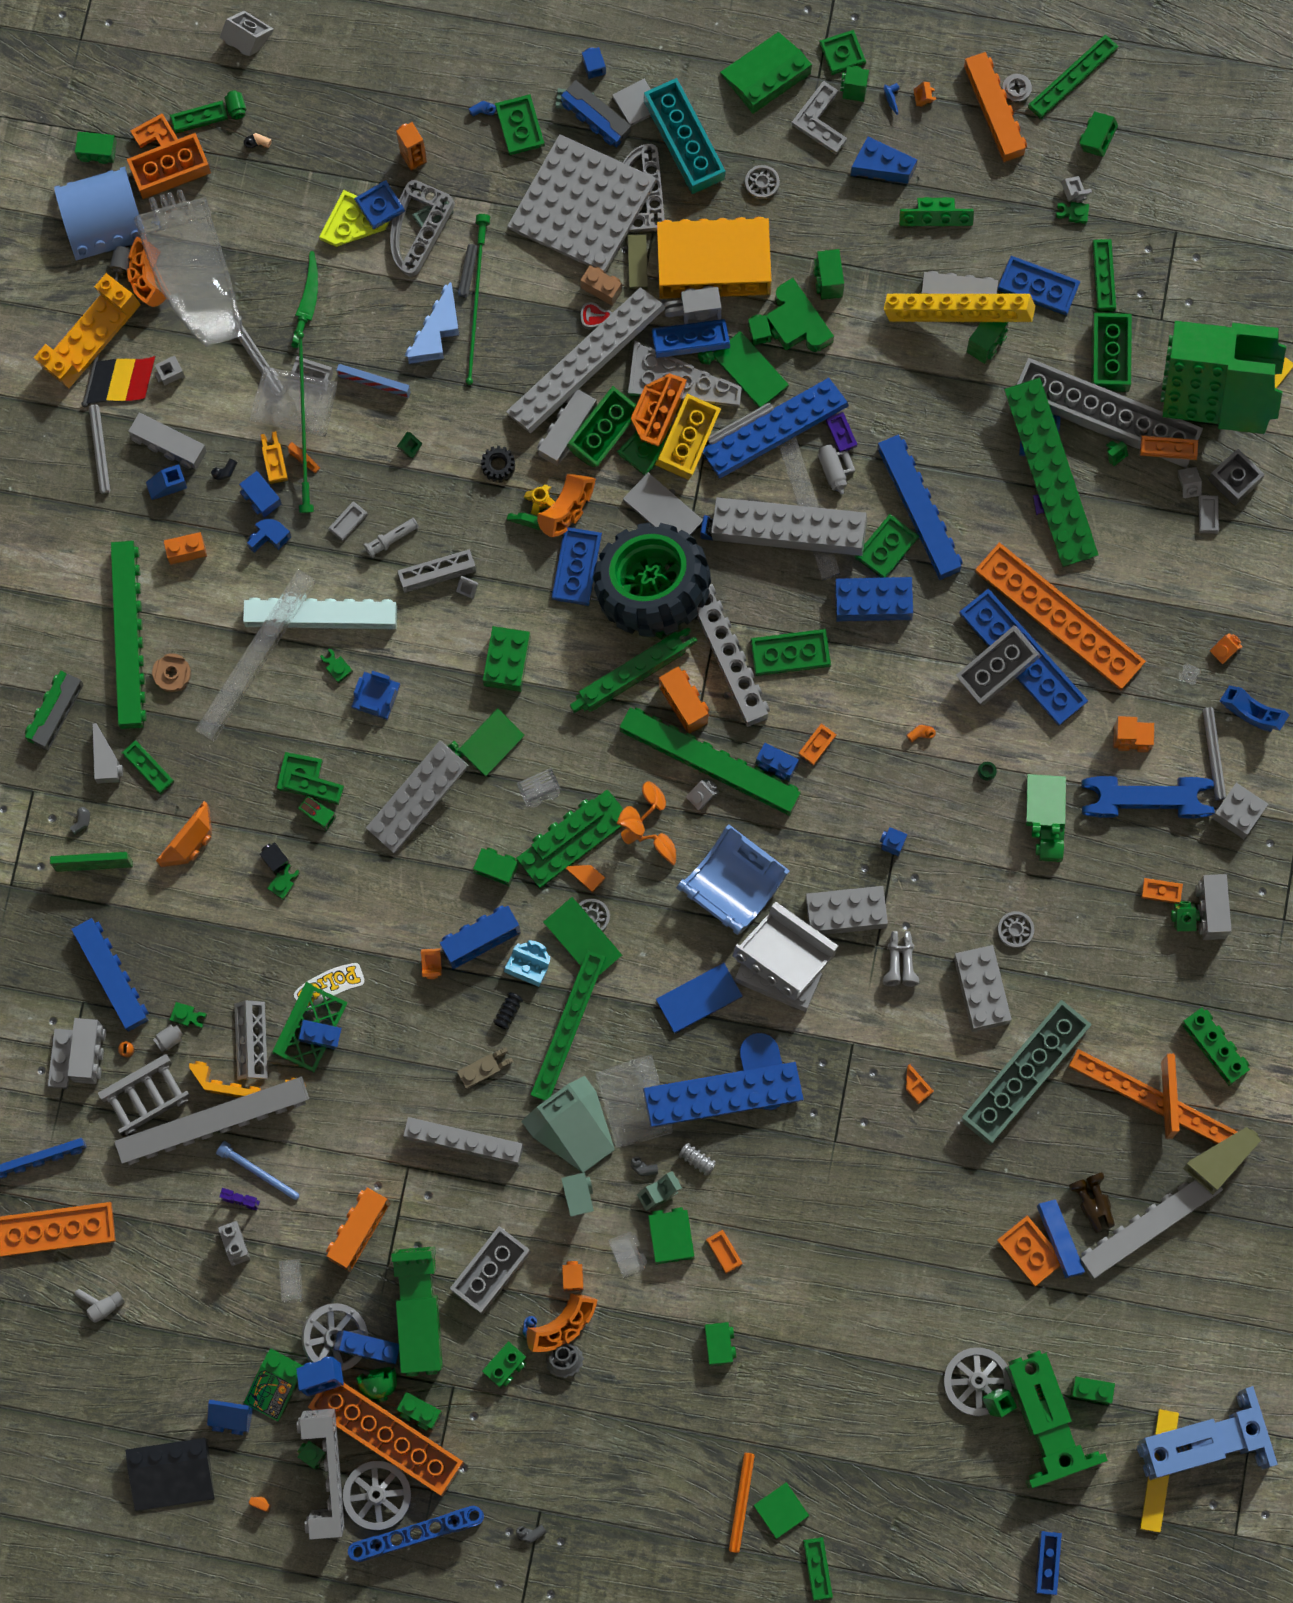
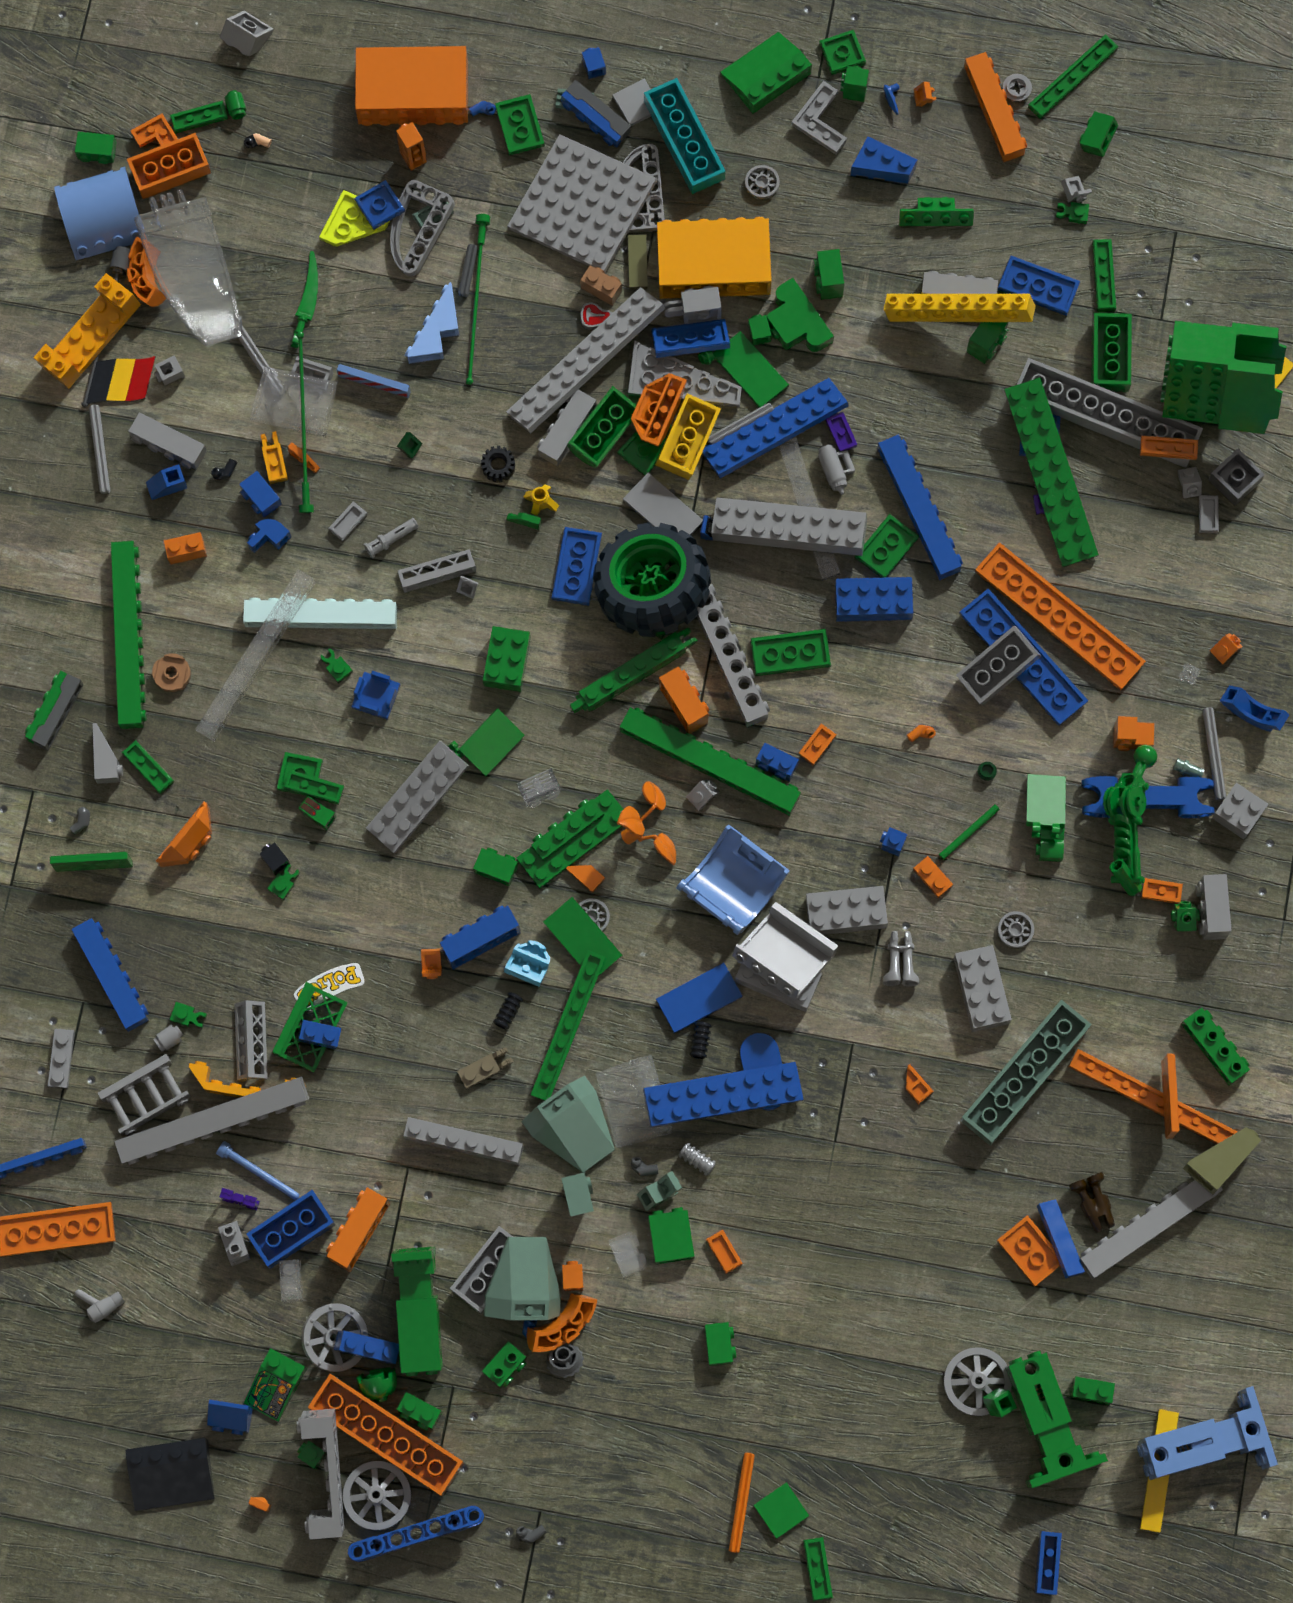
light grey brick [68,1018,106,1084] -> none
orange hinge [118,1041,134,1058] -> none
blue brick [296,1357,344,1396] -> none
orange brick [538,474,596,537] -> none
green tile [1106,440,1128,466] -> none
none -> blue brick [246,1190,336,1269]
none -> orange brick [355,46,468,126]
none -> sand green wedge [484,1237,561,1320]
none -> black piece [689,1021,712,1059]
none -> orange plate [913,856,953,898]
none -> green bar [939,804,1000,860]
none -> green piece [1103,744,1158,896]
none -> sand green pin [1173,758,1204,778]

